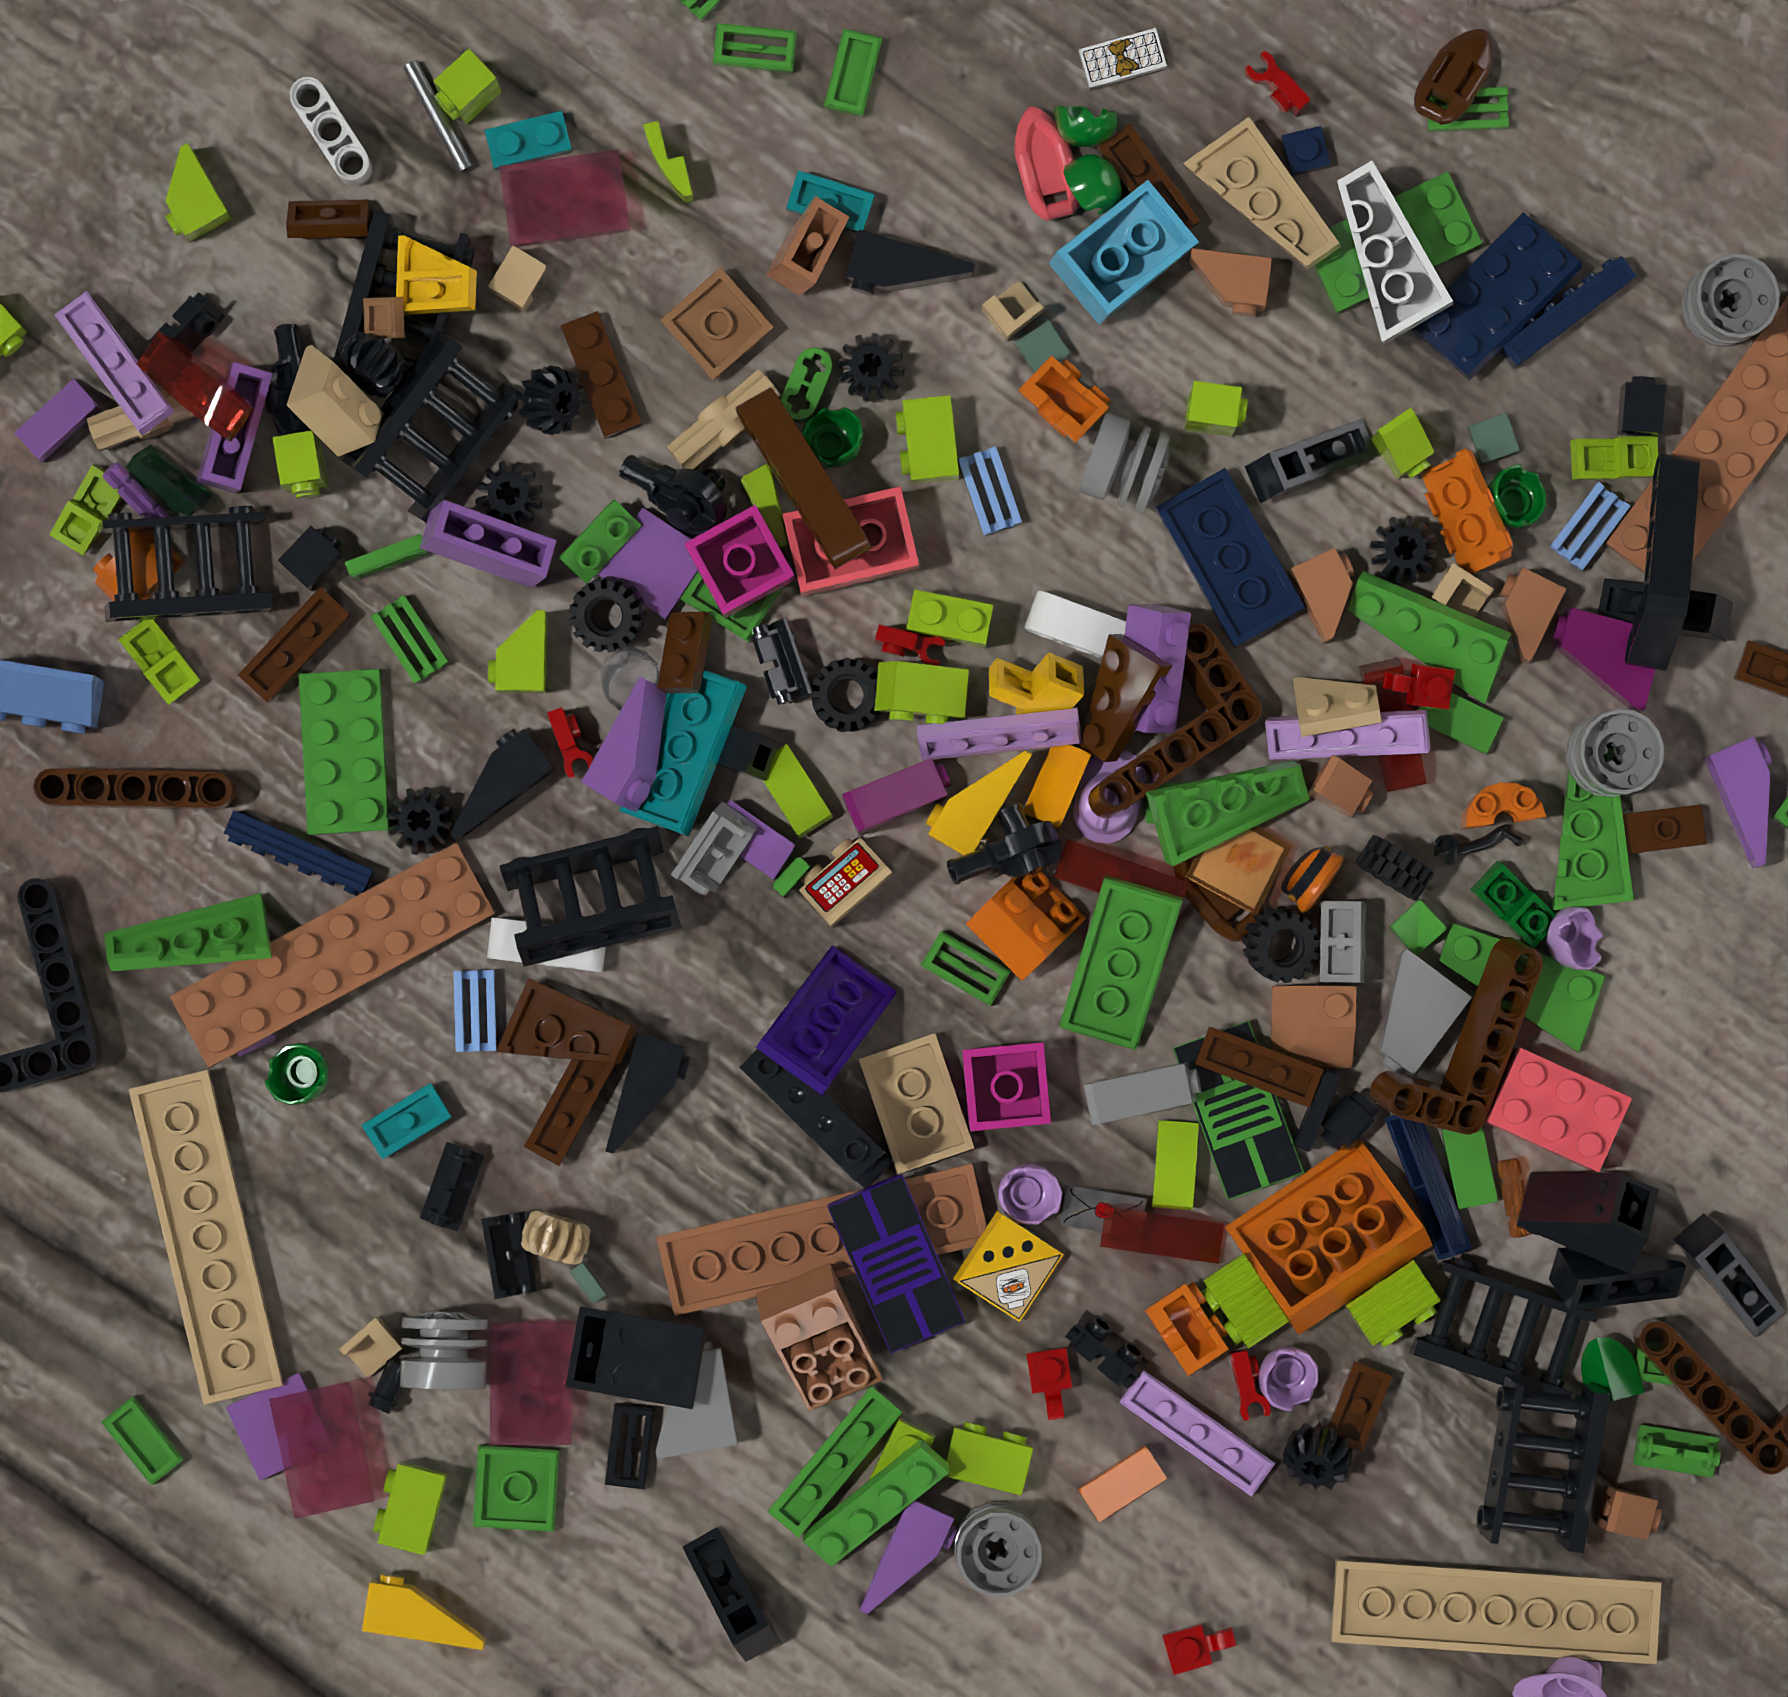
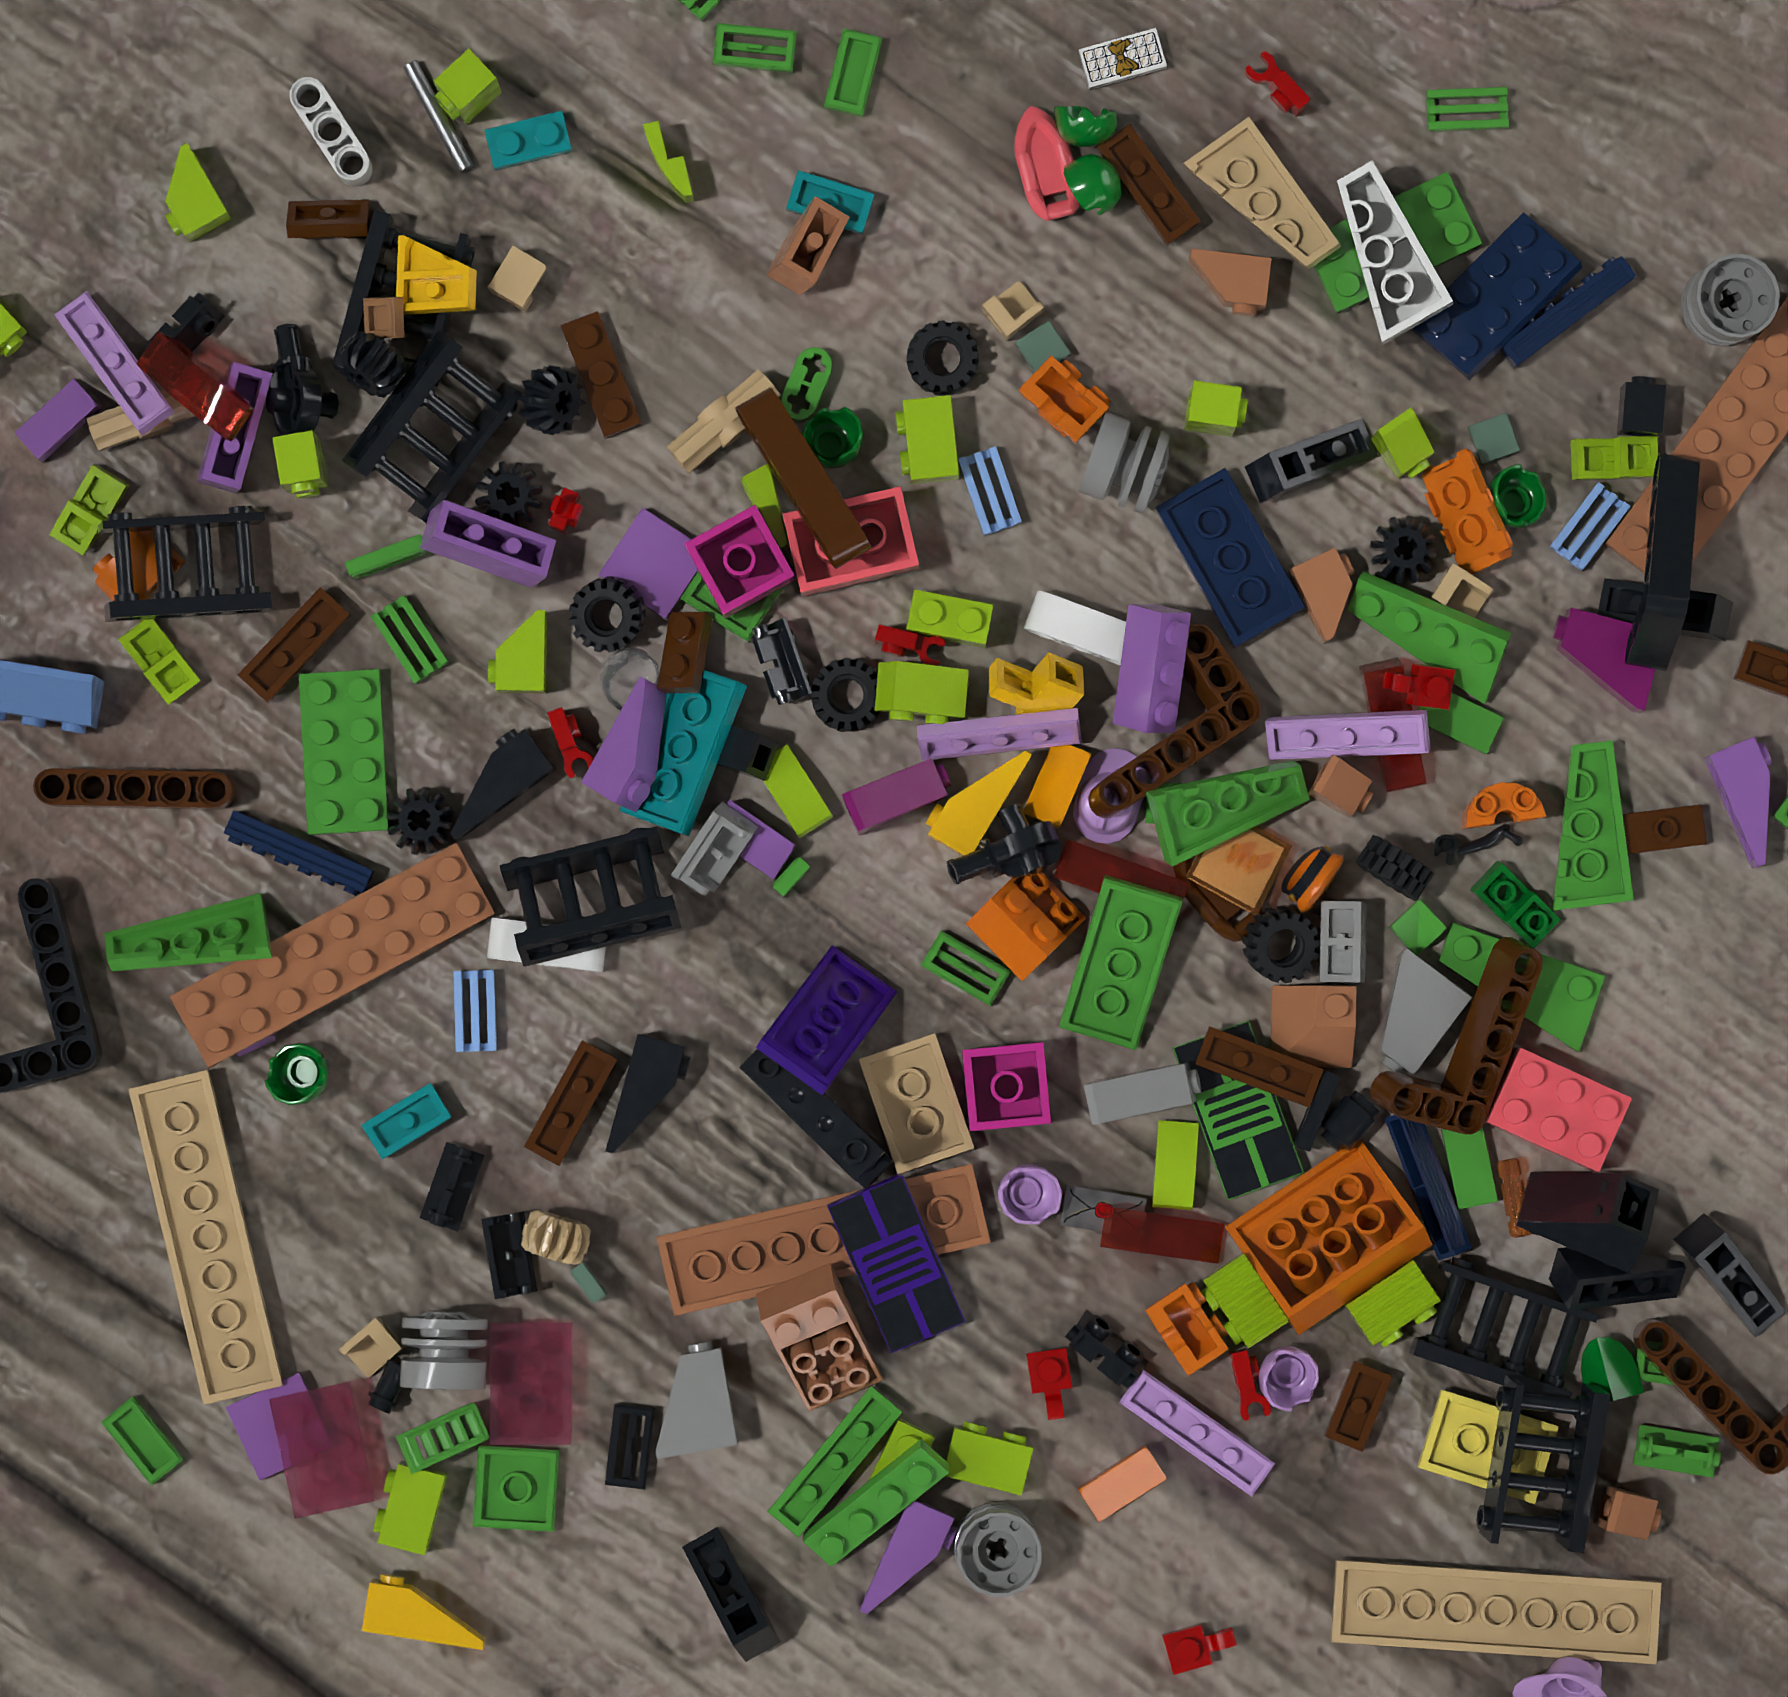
medium lavender axle [103,462,170,518] -> none
clear green plate [125,444,212,516] -> none
black brick [278,525,344,591] -> none
tan slope [287,345,384,457] -> none
reddish brown wing [496,978,636,1064] -> none
clear pink plate [499,149,630,247] -> none
bright green hinge [559,499,642,584] -> none
black slope [565,1306,707,1409] -> none
black pin [619,454,727,536] -> none
medium nougat plate [660,267,774,382] -> none
slope [799,837,892,928] -> none
black gear [837,333,905,402] -> none
black slope [845,230,975,296] -> none
tile [953,1211,1064,1322] -> none
medium azure slope [1048,180,1199,325] -> none
reddish brown wing [1079,634,1173,762] -> none
dark blue plate [1281,126,1331,176] -> none
black gear [1283,1422,1353,1491] -> none
tan wing [1293,677,1382,737] -> none
reddish brown piece [1414,29,1493,125] -> none
nougat slope [1499,567,1566,664] -> none
lavender hair [1546,906,1603,970] -> none
light grey wheel [1566,709,1664,797] -> none
none -> bright green slope [395,1402,489,1474]
none -> red plate [548,487,584,534]
none -> black tyre [907,320,979,396]
none -> light yellow plate [1417,1389,1559,1504]

